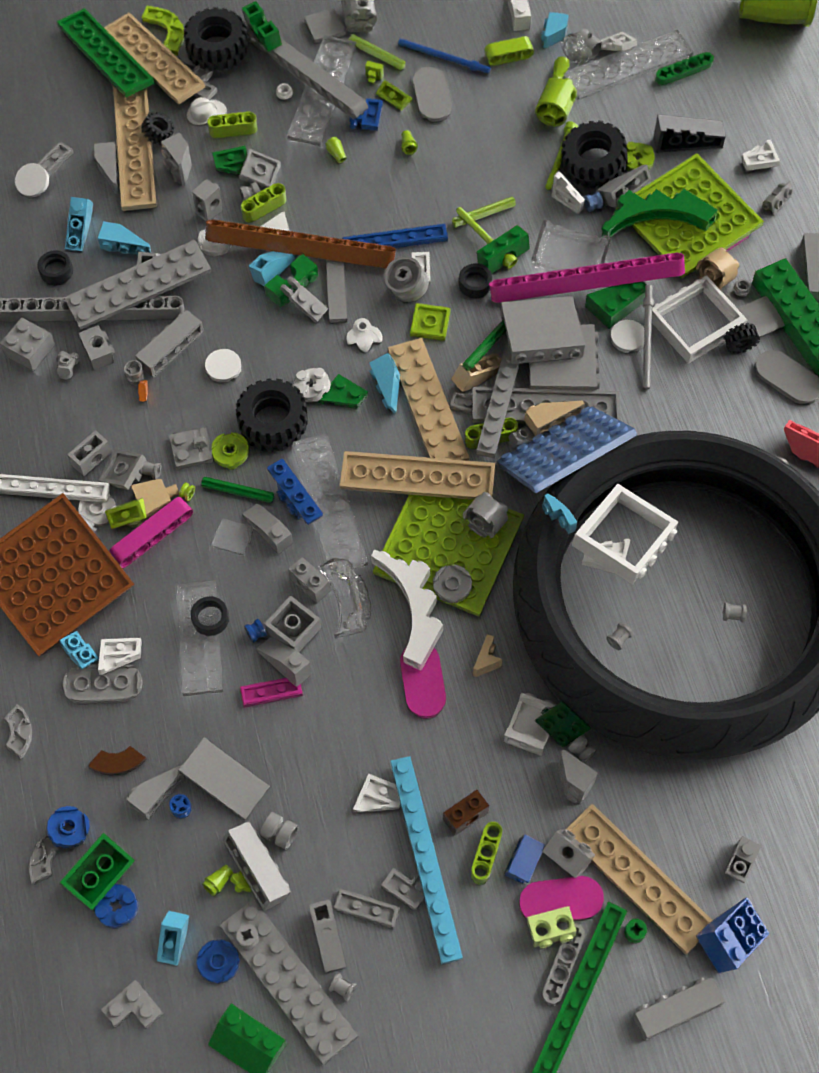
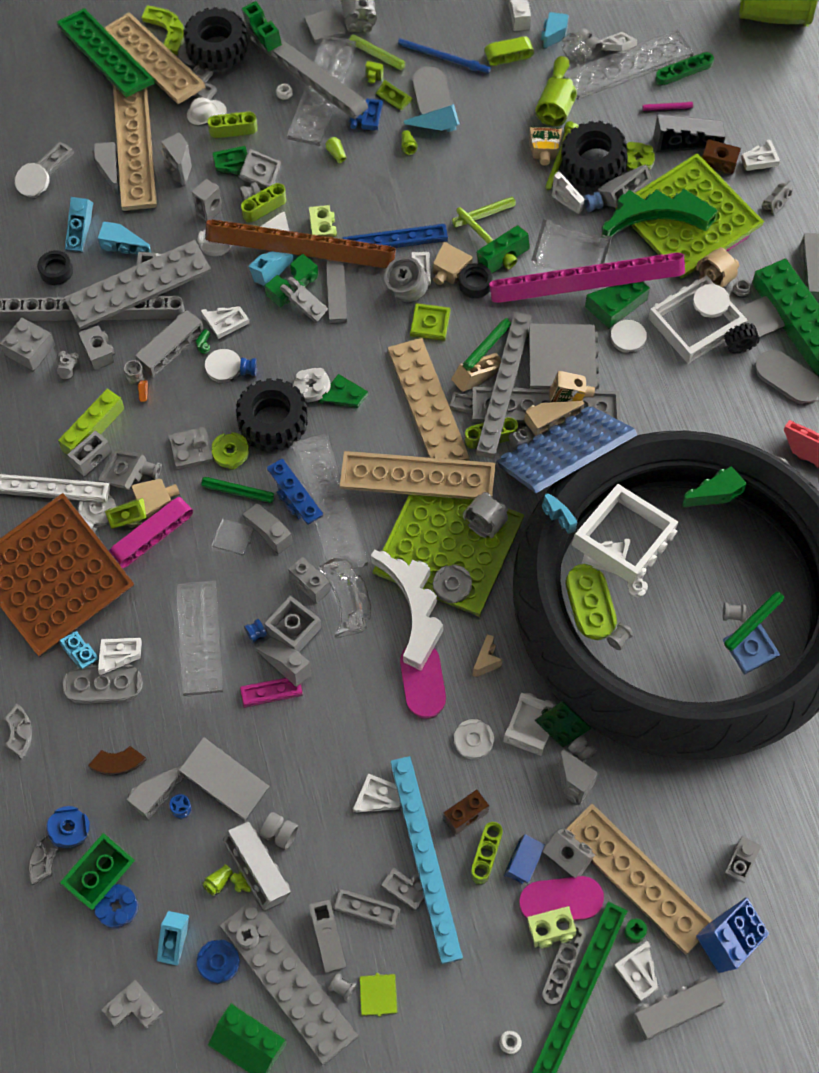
black tyre [141,111,174,145] -> none
lime bush [179,482,196,501] -> none
black tyre [191,596,229,636] -> none
white plate [346,318,382,353] -> none
medium azure slope [369,353,400,414] -> none
light grey panel [500,296,585,364] -> none
light grey bar [643,285,654,389] -> none
none -> lime brick [58,388,125,454]
none -> green arm [195,329,211,354]
none -> white wing [201,306,249,339]
none -> blue wheel [240,358,257,376]
none -> yellowish green brick [309,205,337,238]
none -> lime piece [360,973,397,1017]
none -> medium azure slope [404,104,460,132]
none -> tan torso [433,242,473,285]
none -> white tile [454,719,494,759]
none -> white plate [499,1031,521,1054]
none -> torso [529,126,562,166]
none -> tan torso [549,371,595,402]
none -> lime tile [565,564,617,640]
none -> white wing [614,941,658,1002]
none -> white plate [627,578,648,597]
none -> dark pink bar [642,102,693,111]
none -> green slope [682,466,747,507]
none -> white tile [693,284,730,318]
none -> reddish brown brick [702,139,741,174]
none -> medium blue tile [723,623,780,675]
none -> green axle [724,592,784,651]

